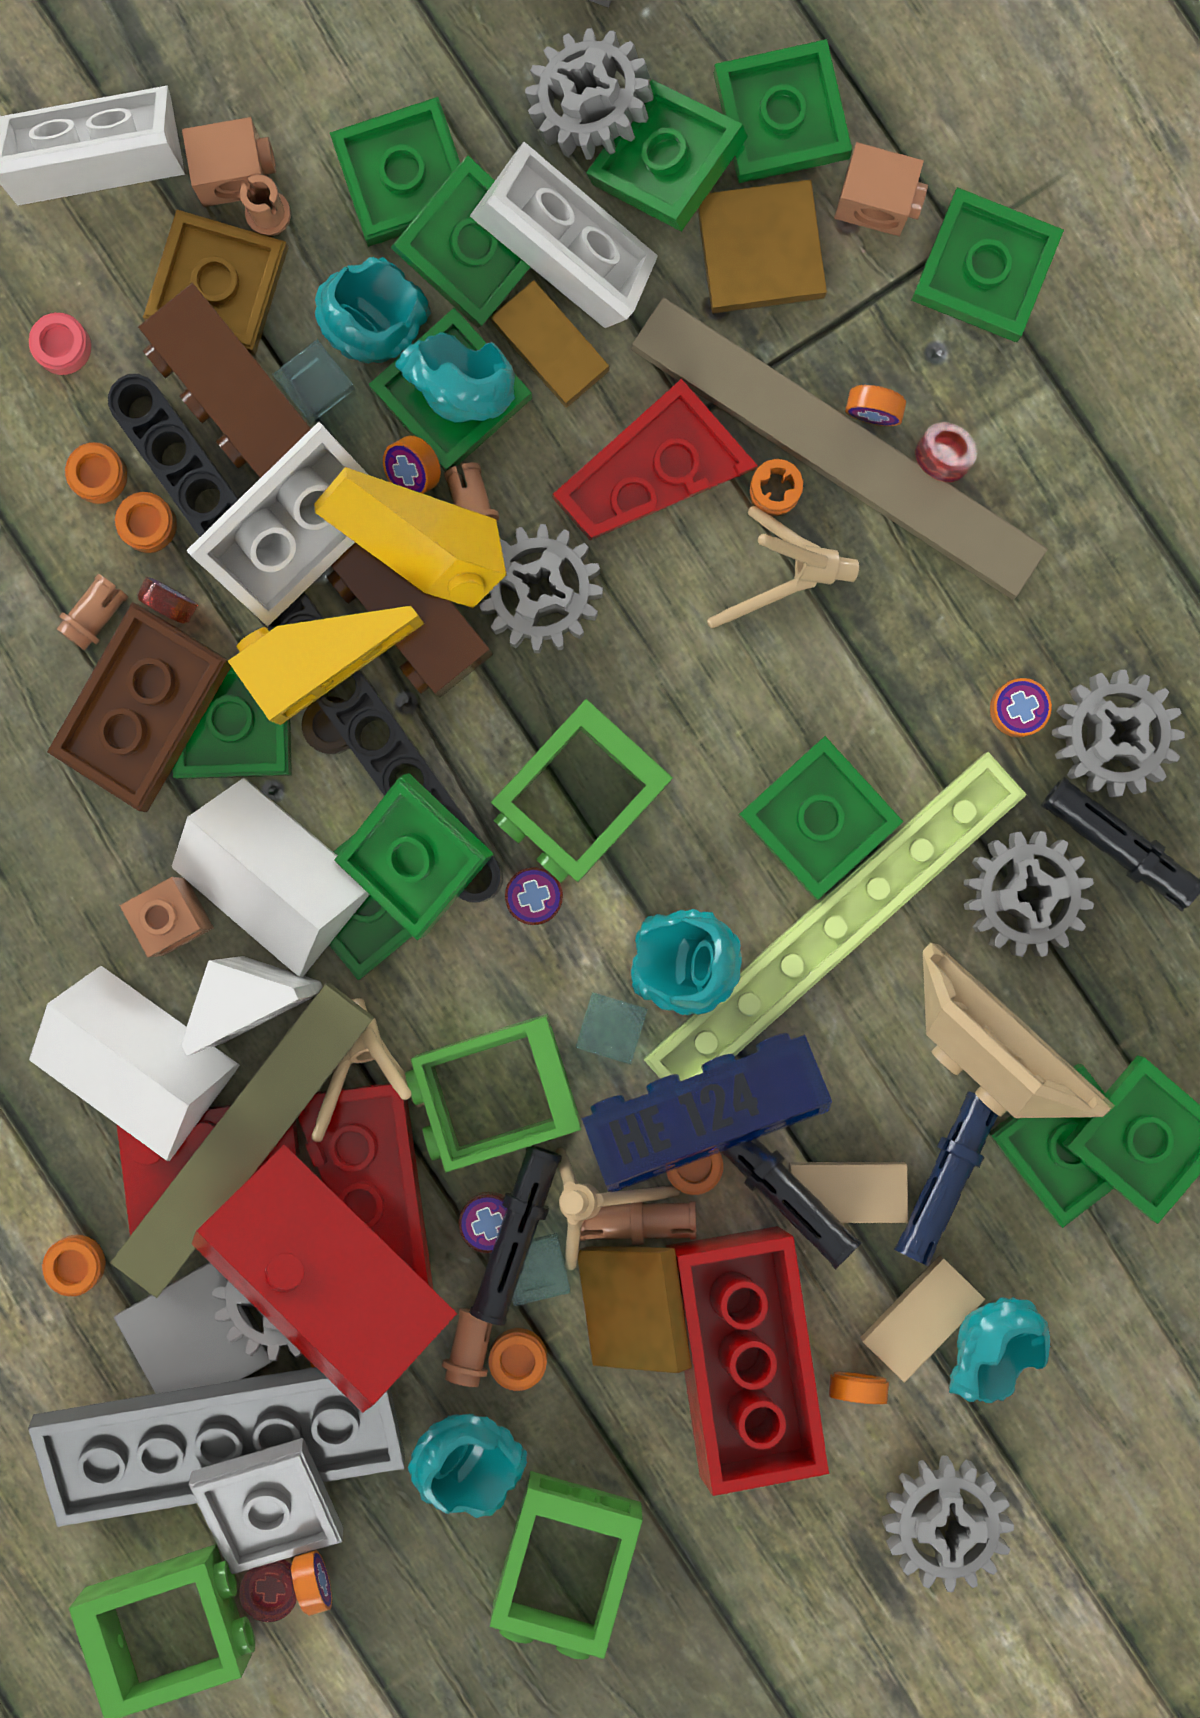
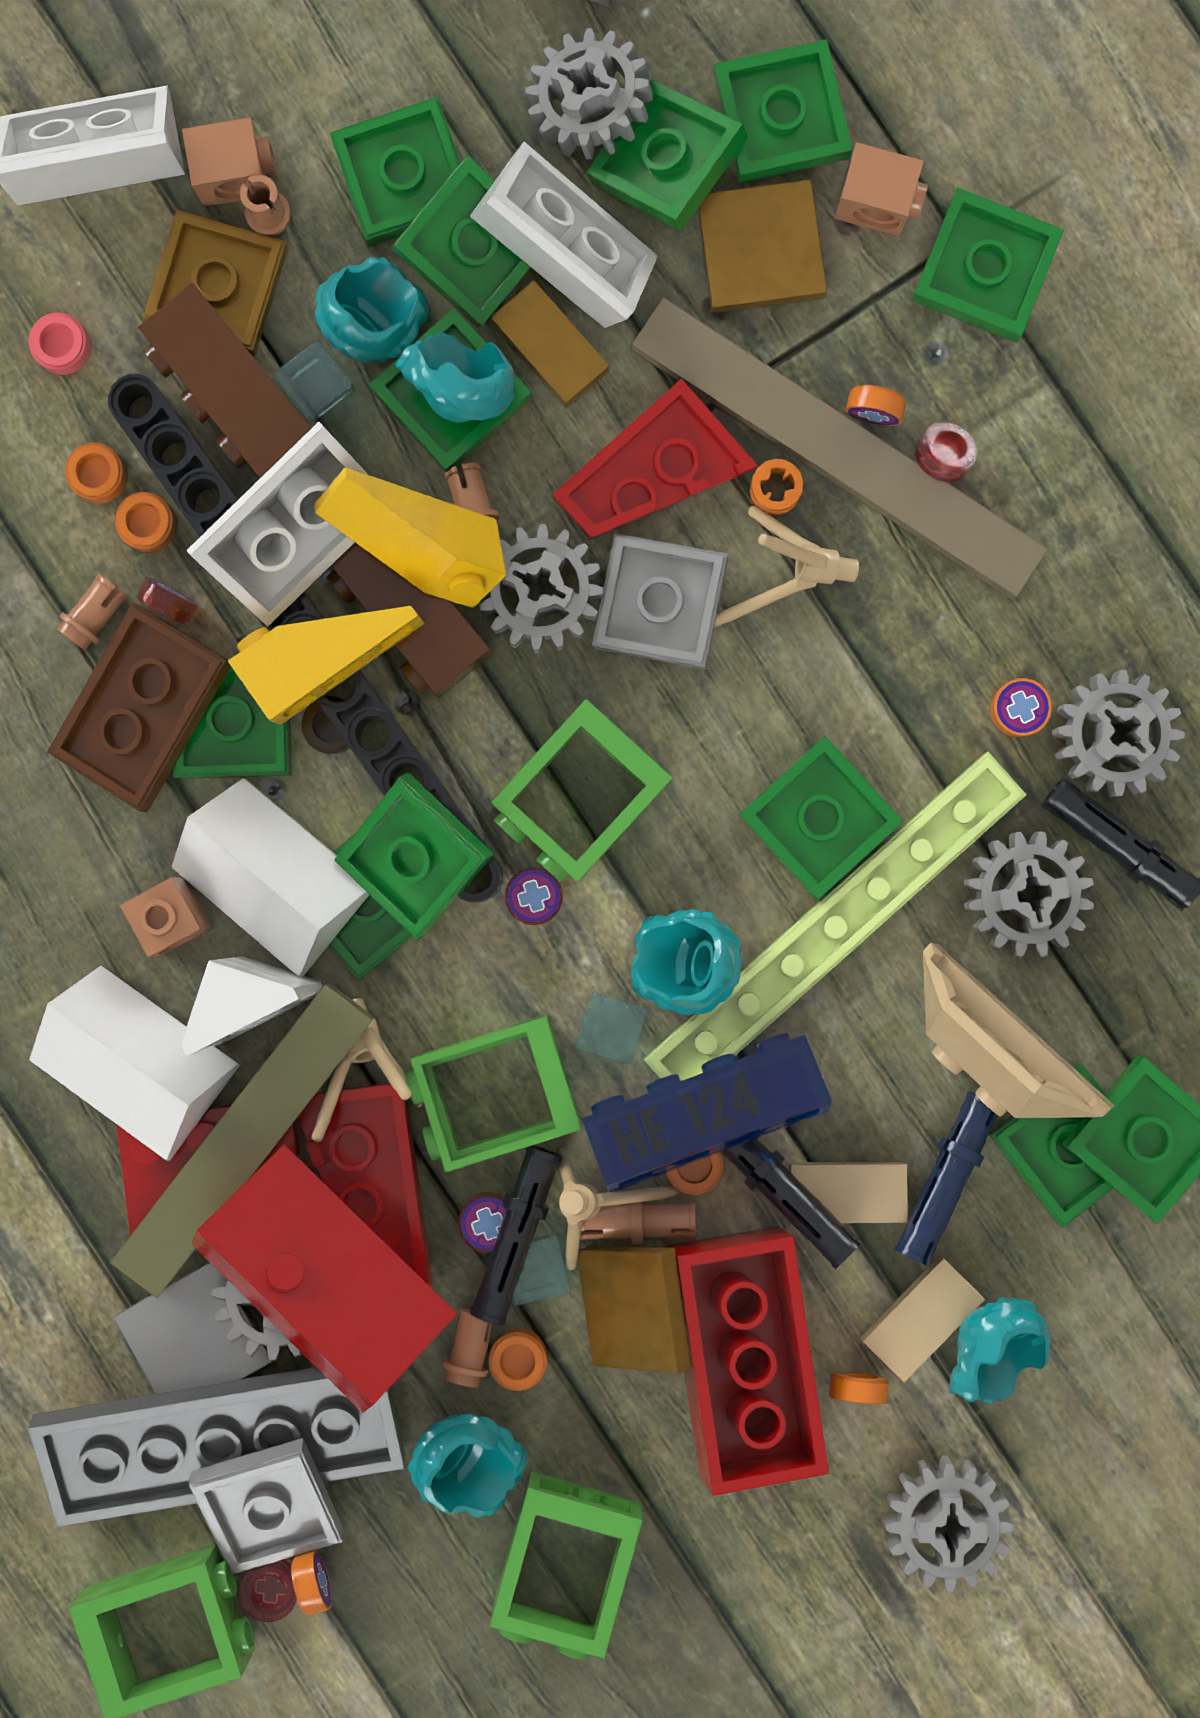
orange tile [42,1235,106,1296] -> none
tile [383,436,441,494] -> none
none -> light grey tile [592,533,728,670]

